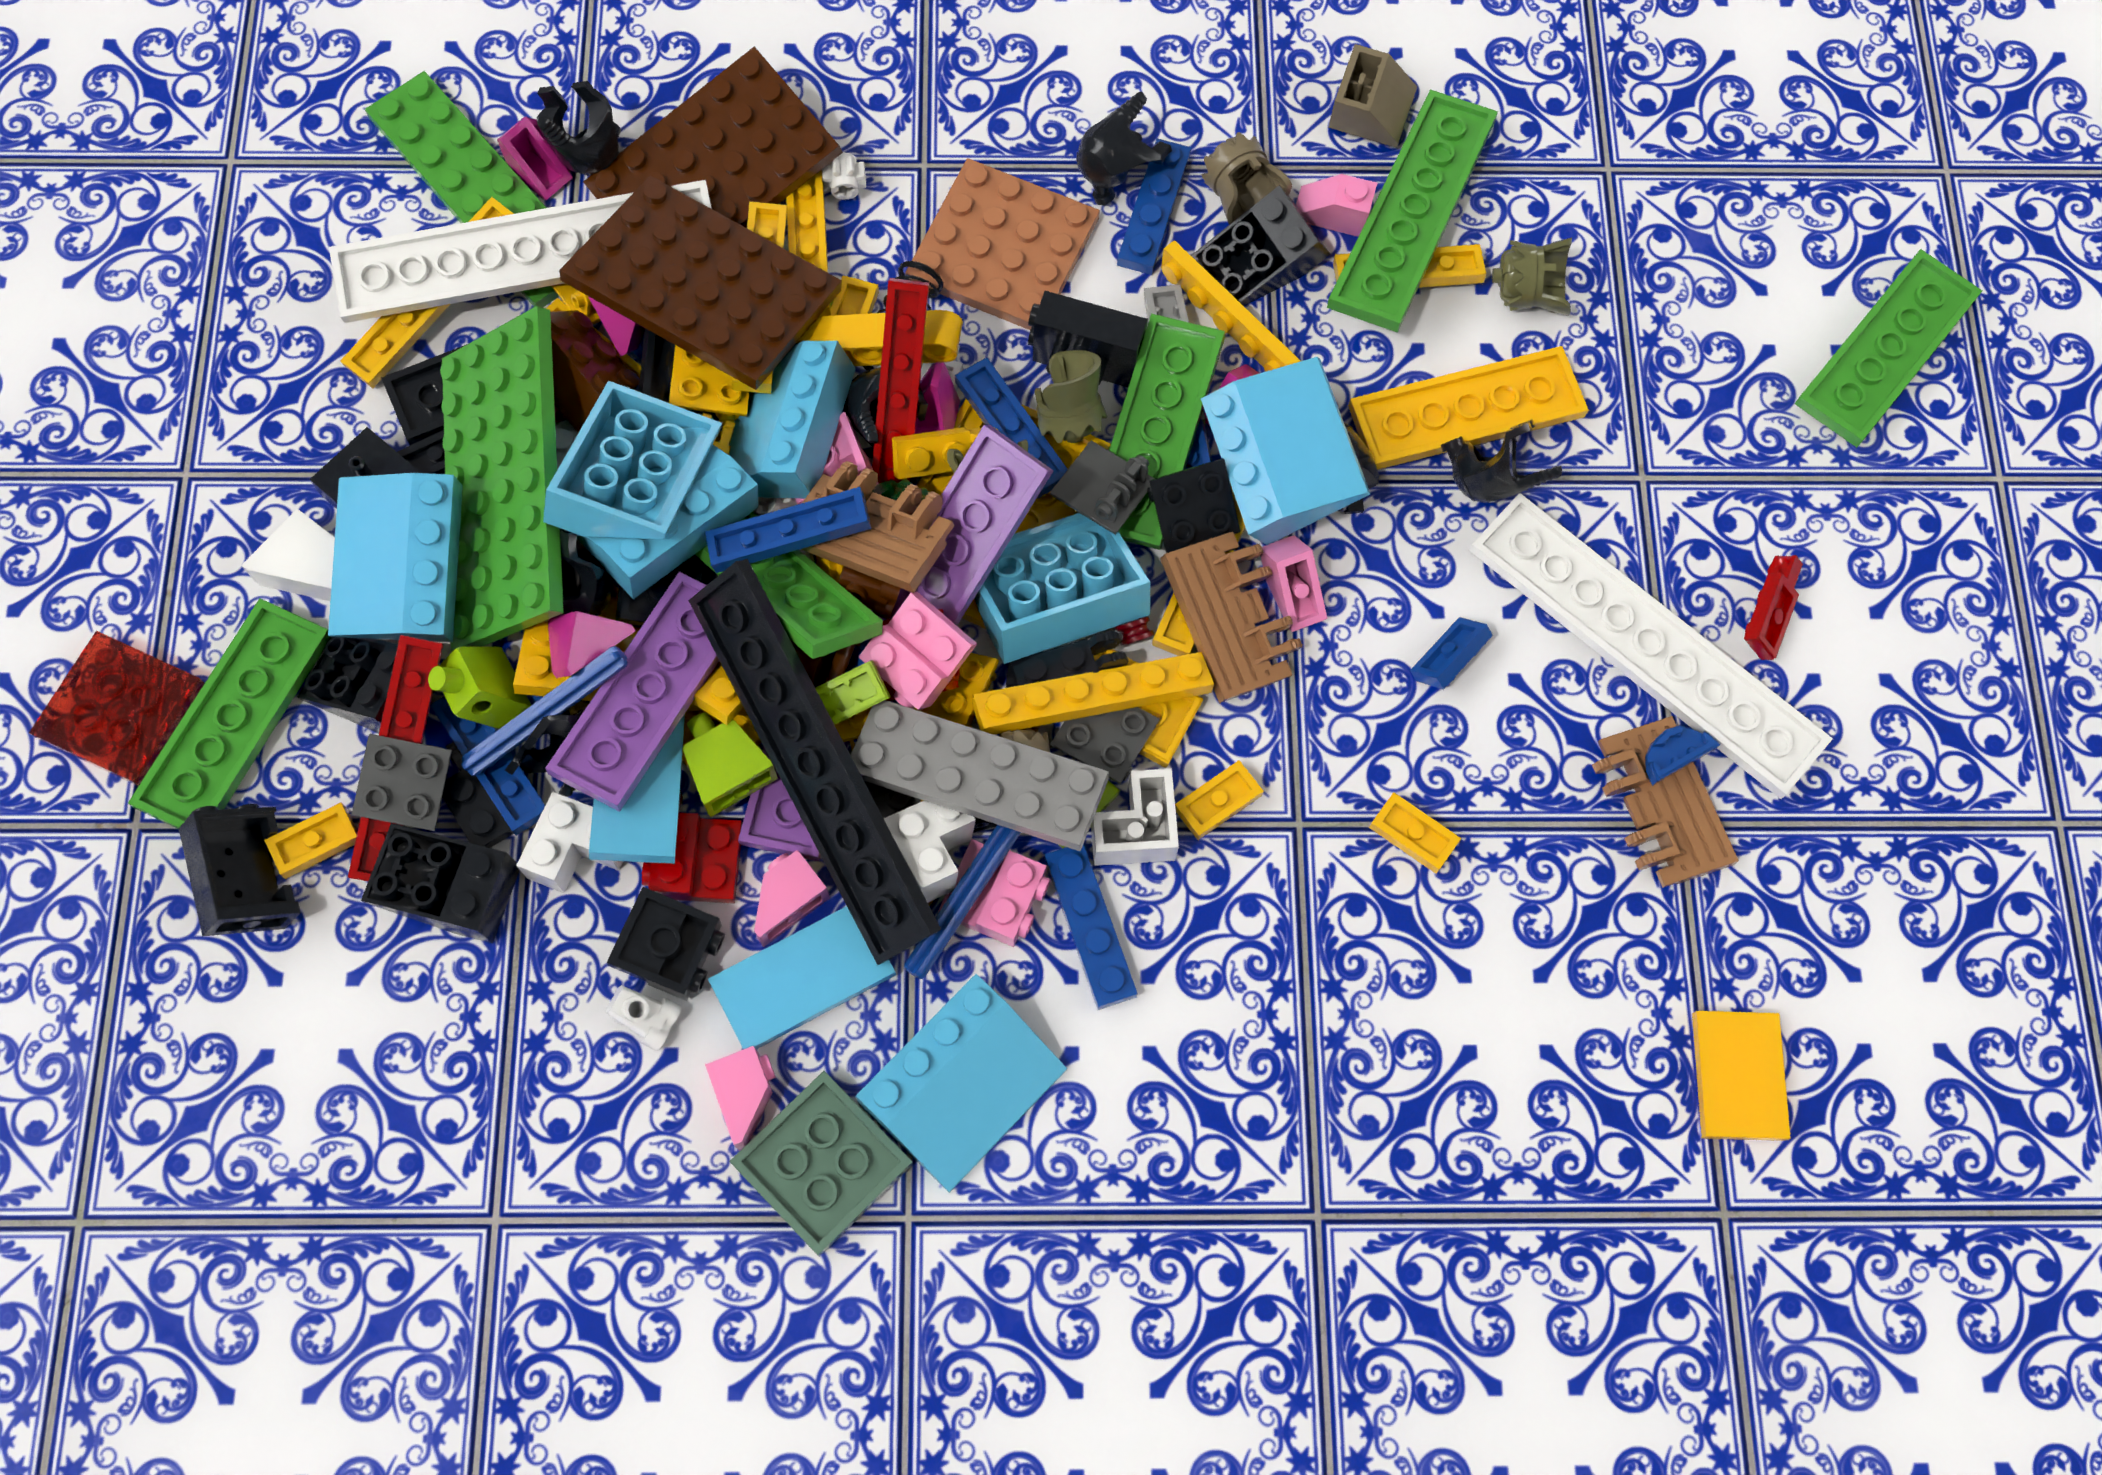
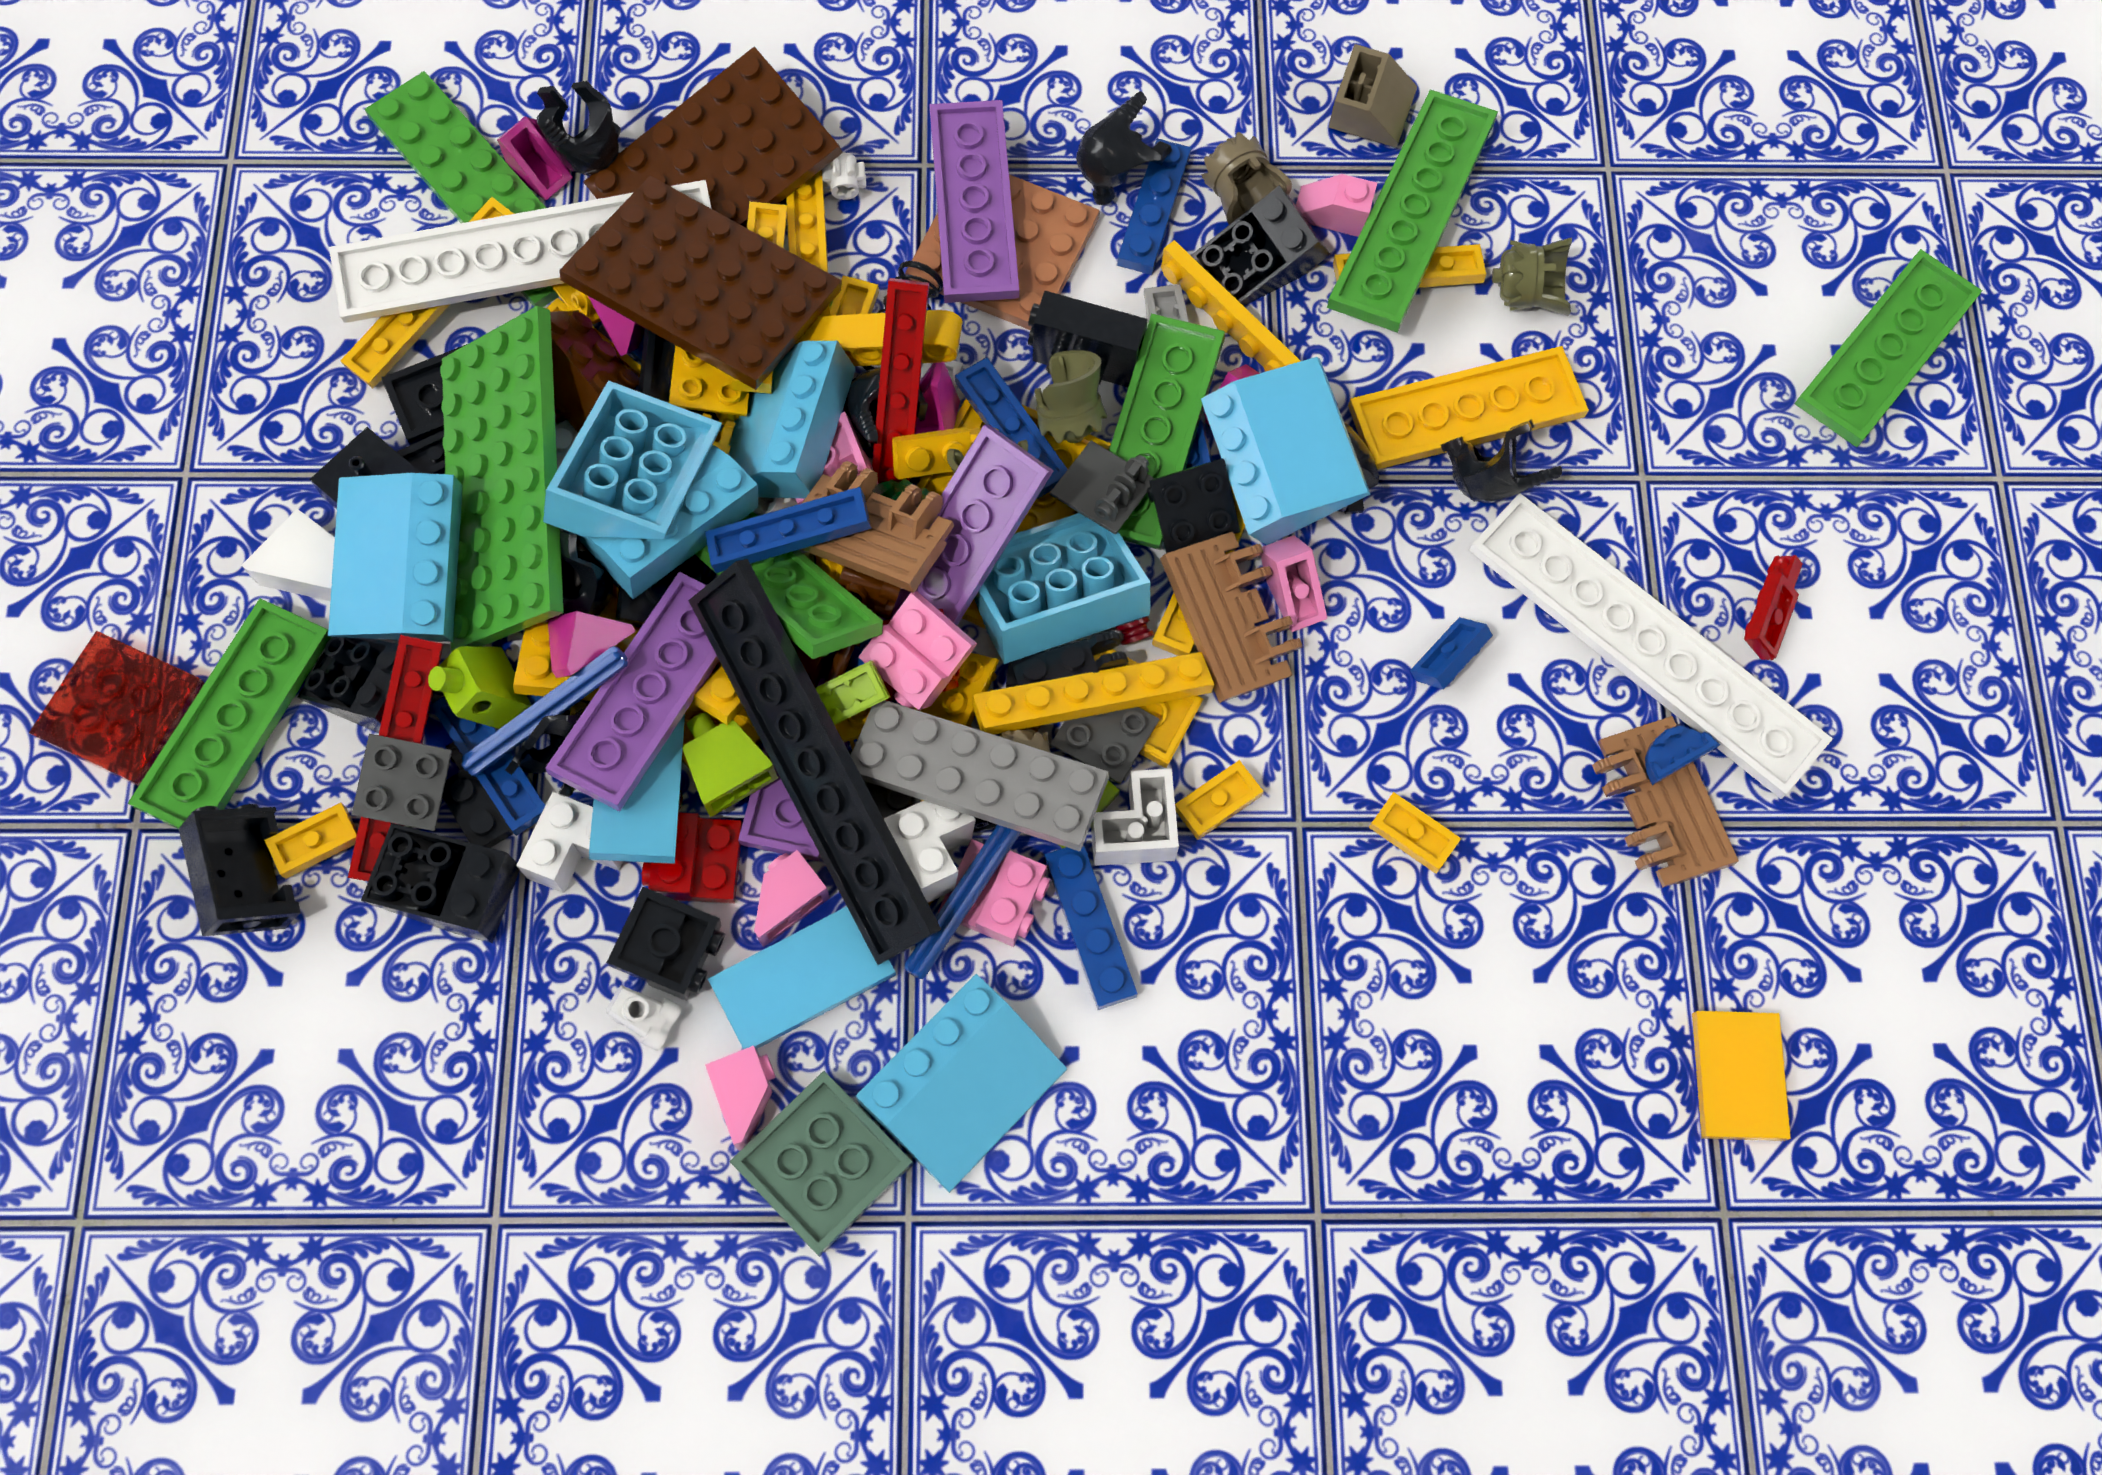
none -> medium lavender plate [930,100,1019,303]

